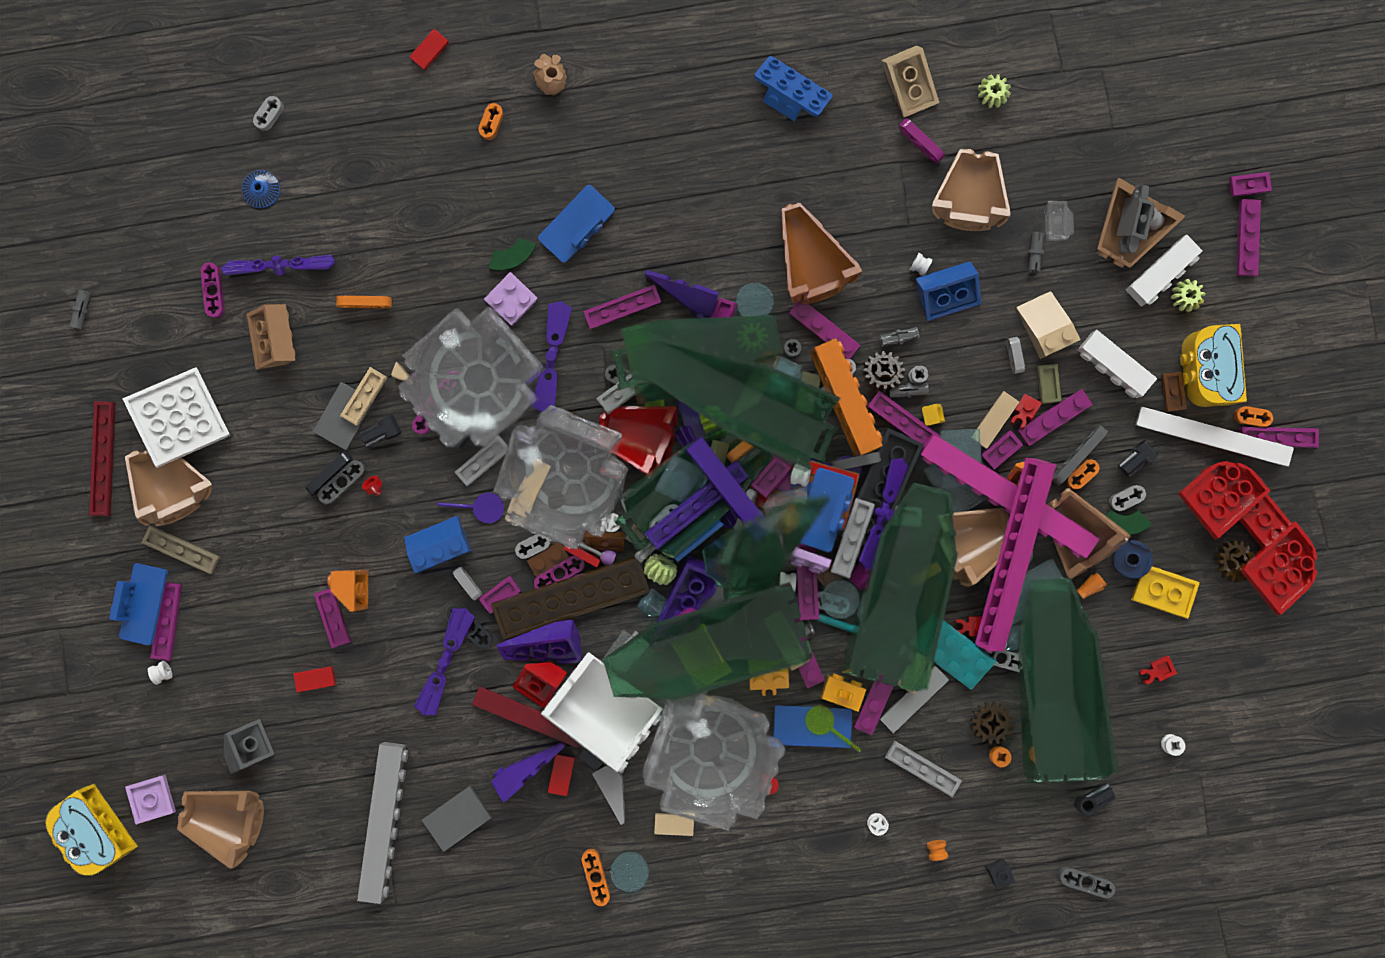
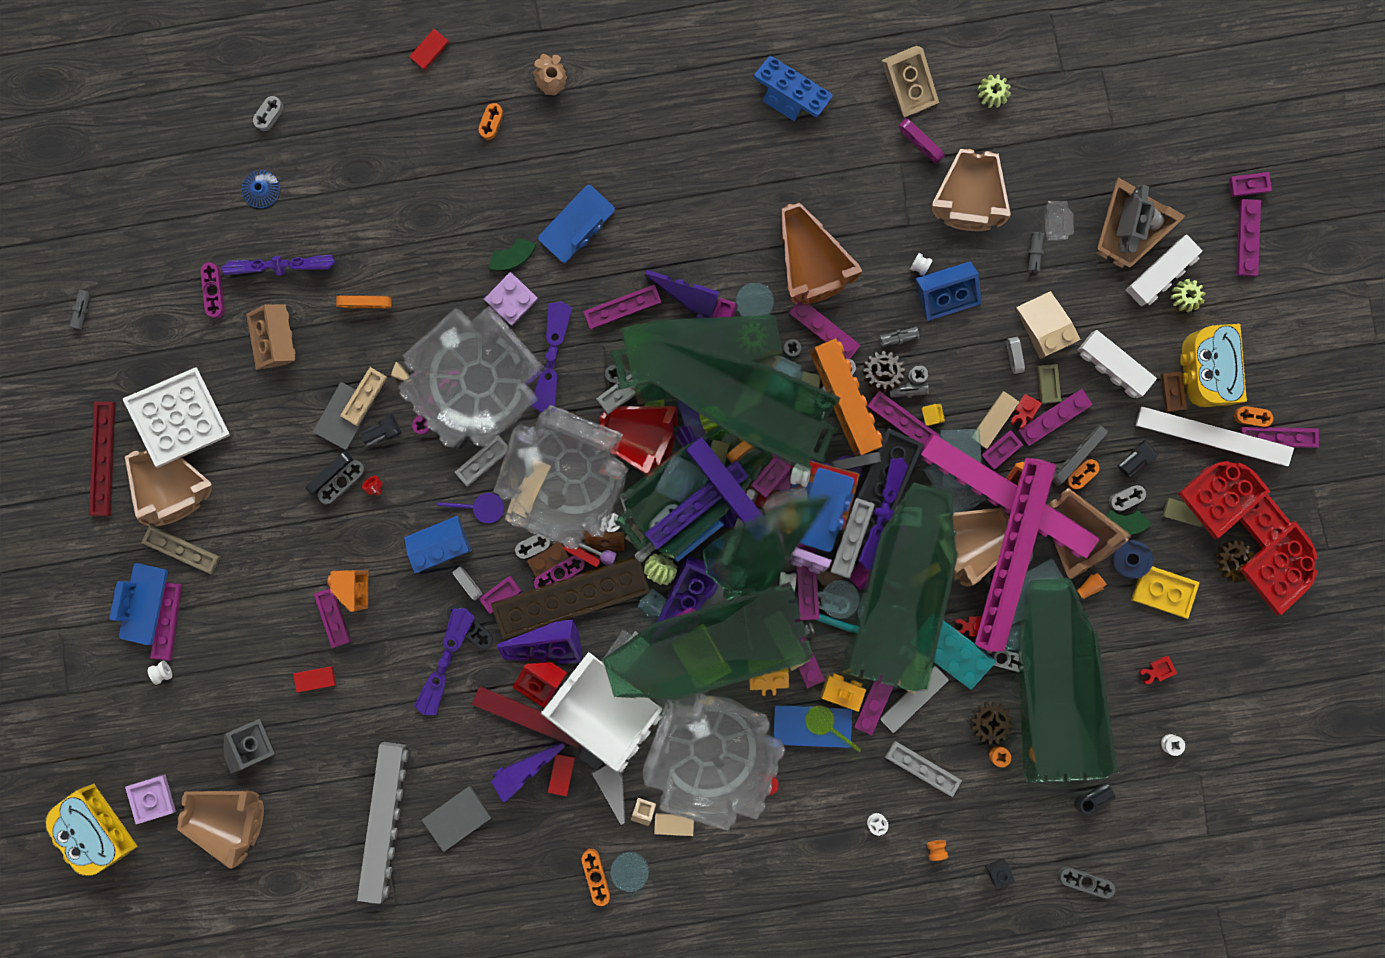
none -> tan slope [631,798,656,826]
none -> olive tile [1162,498,1202,527]

